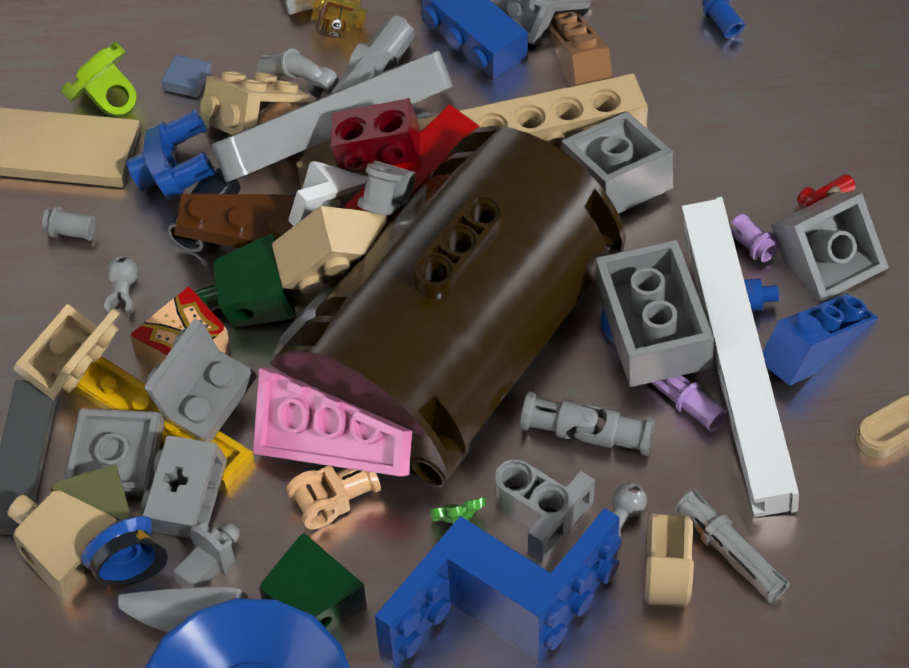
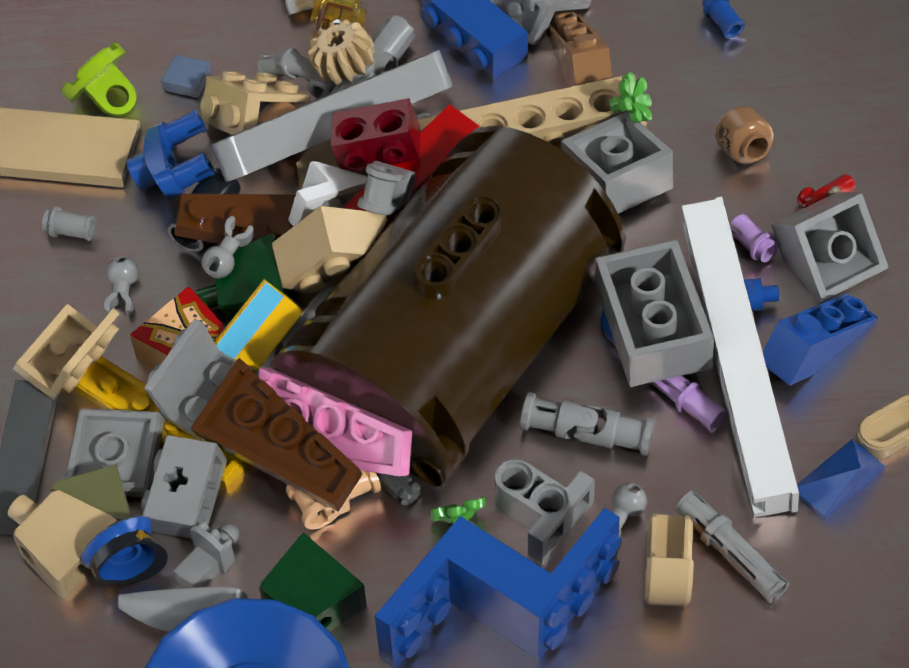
none -> reddish brown wing [191,358,362,512]
none -> light grey arm [202,216,253,279]
none -> slope [215,279,303,373]
none -> tan gear [308,19,375,85]
none -> dark grey piece [376,473,421,506]
none -> bright green plant [609,72,652,123]
none -> medium nougat head [715,106,774,165]
none -> blue slope [797,438,885,521]

